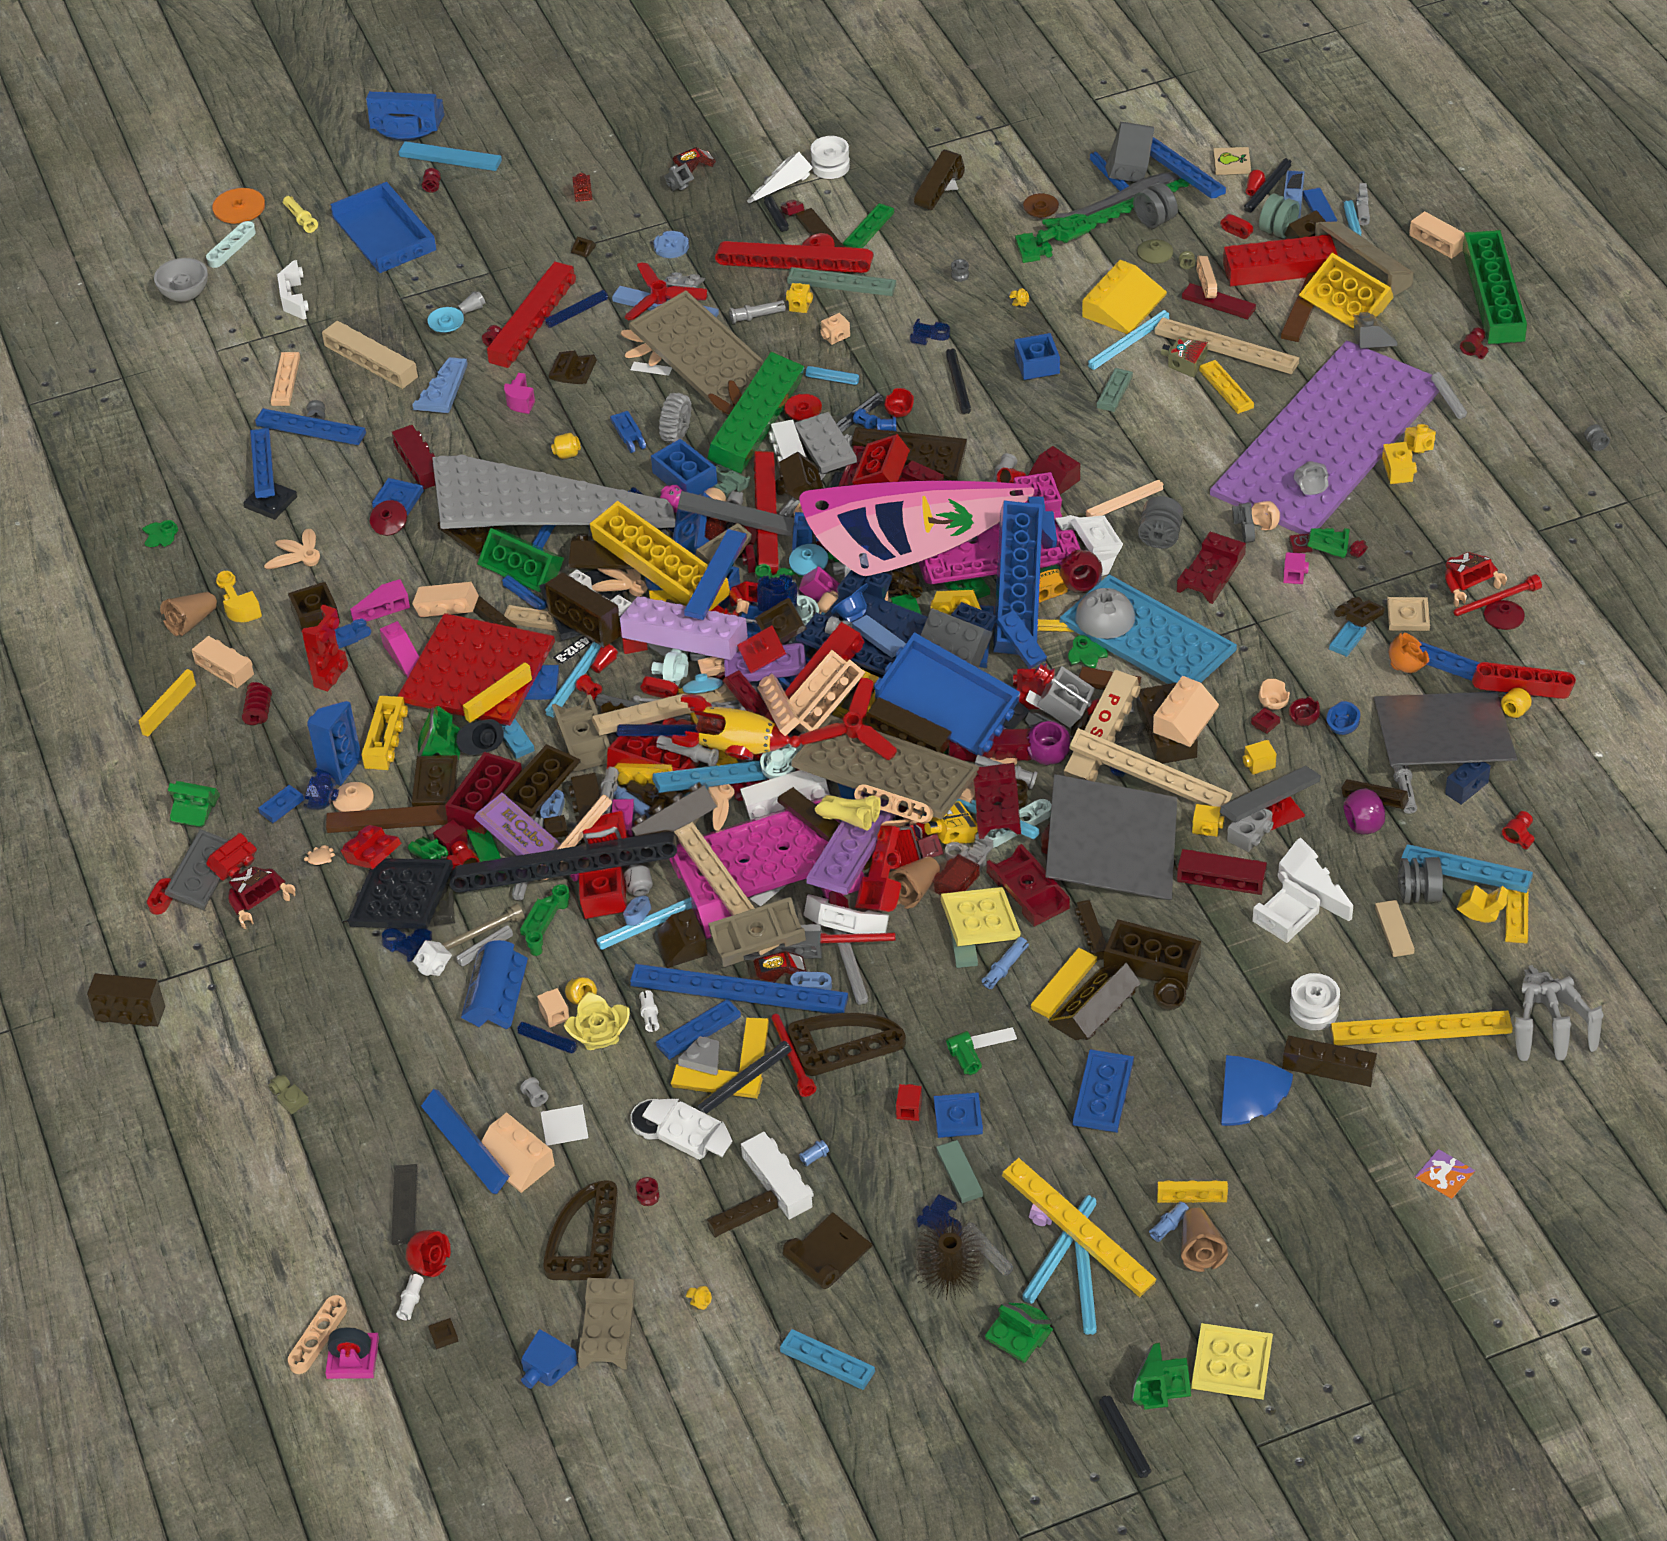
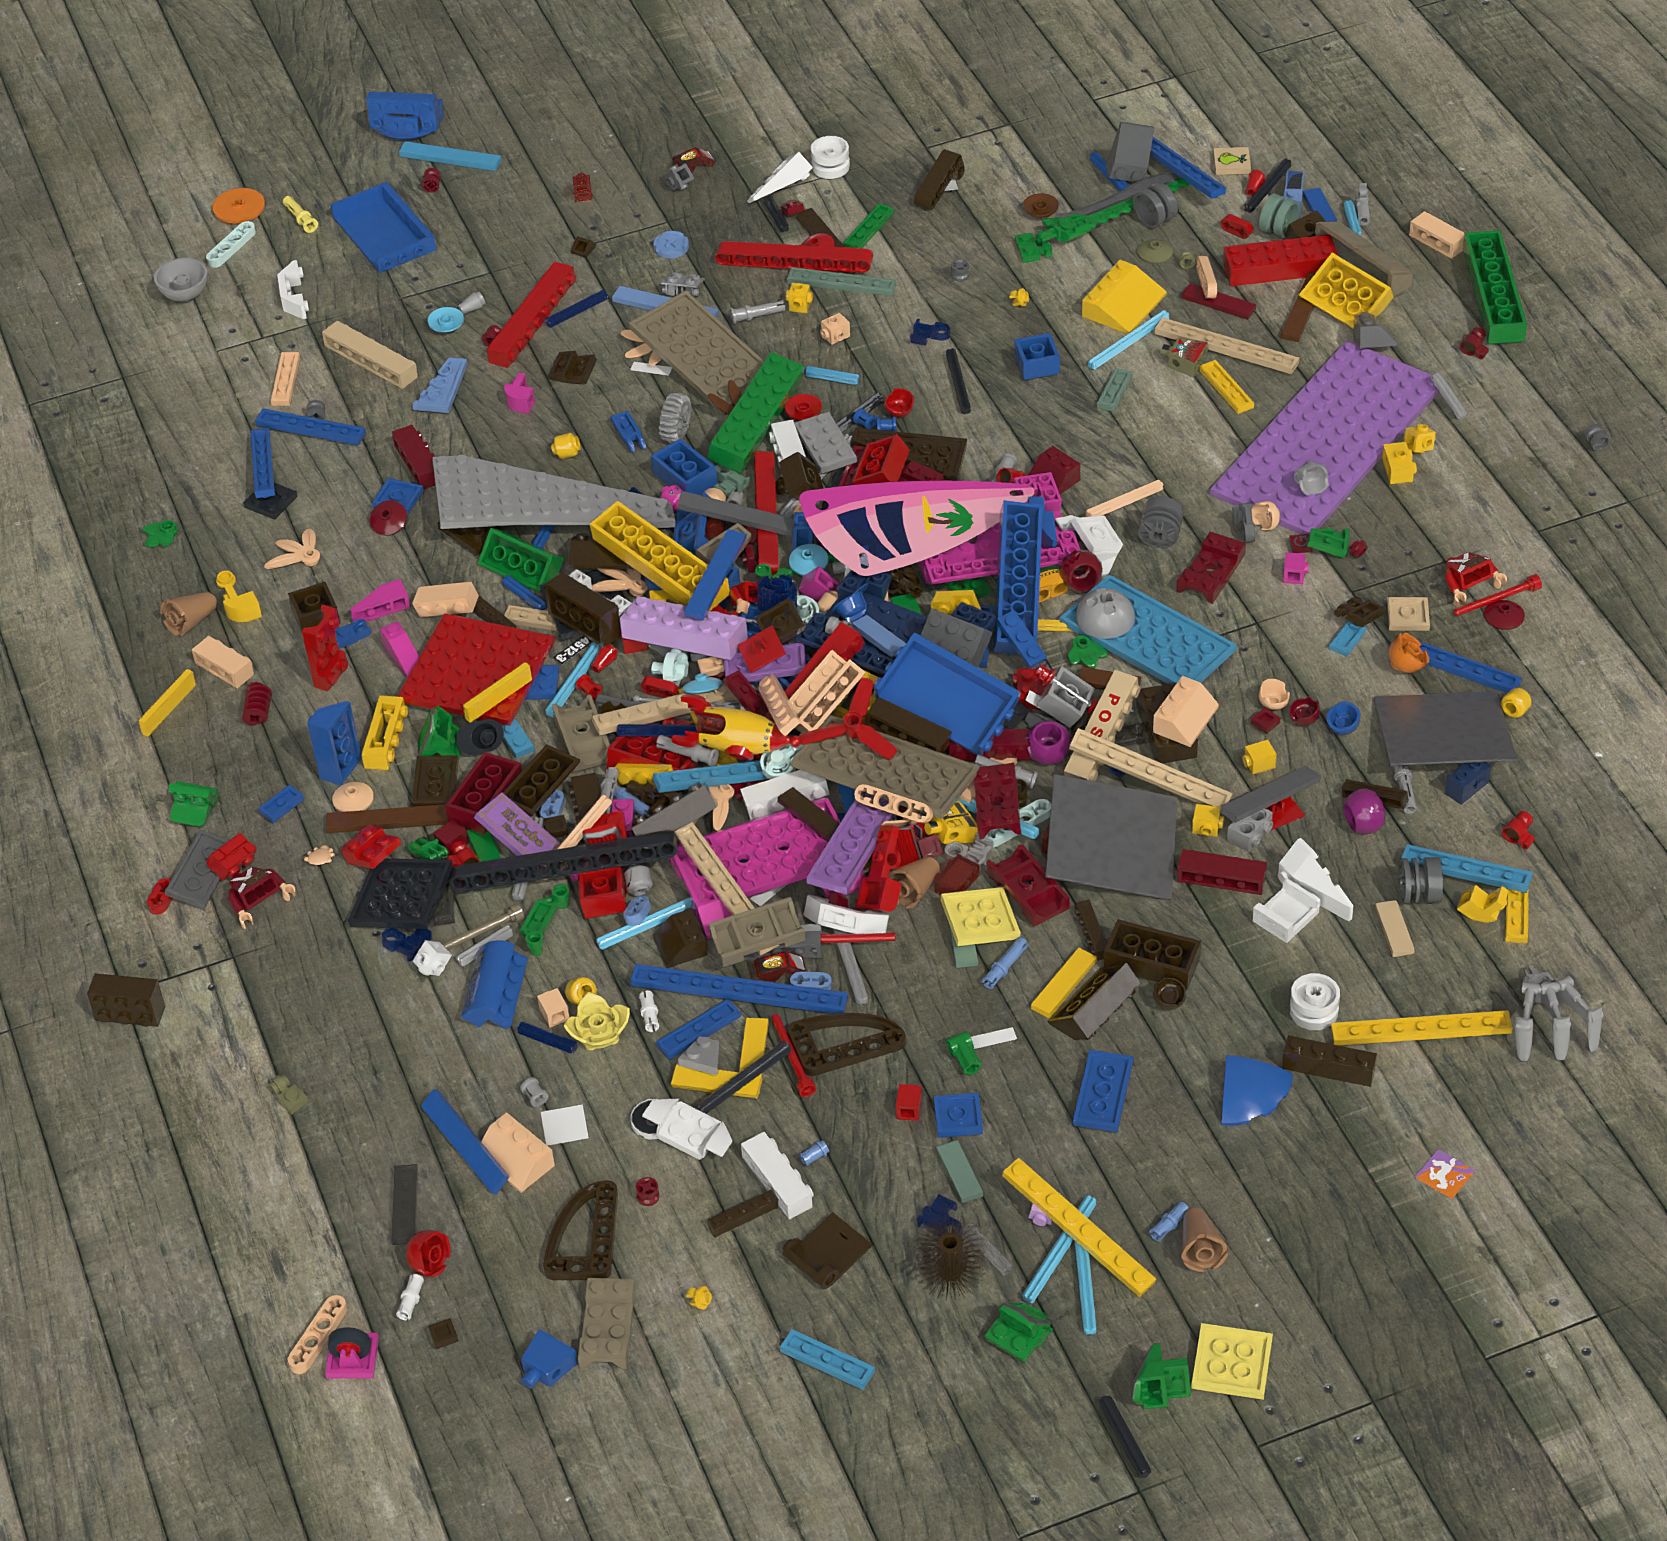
clear blue cylinder [303,768,339,810] -> none
red piece [625,262,707,320] -> none
light yellow piece [815,795,881,831] -> none
yellow plate [1157,1180,1228,1203] -> none
red beam [1472,662,1576,699] -> none

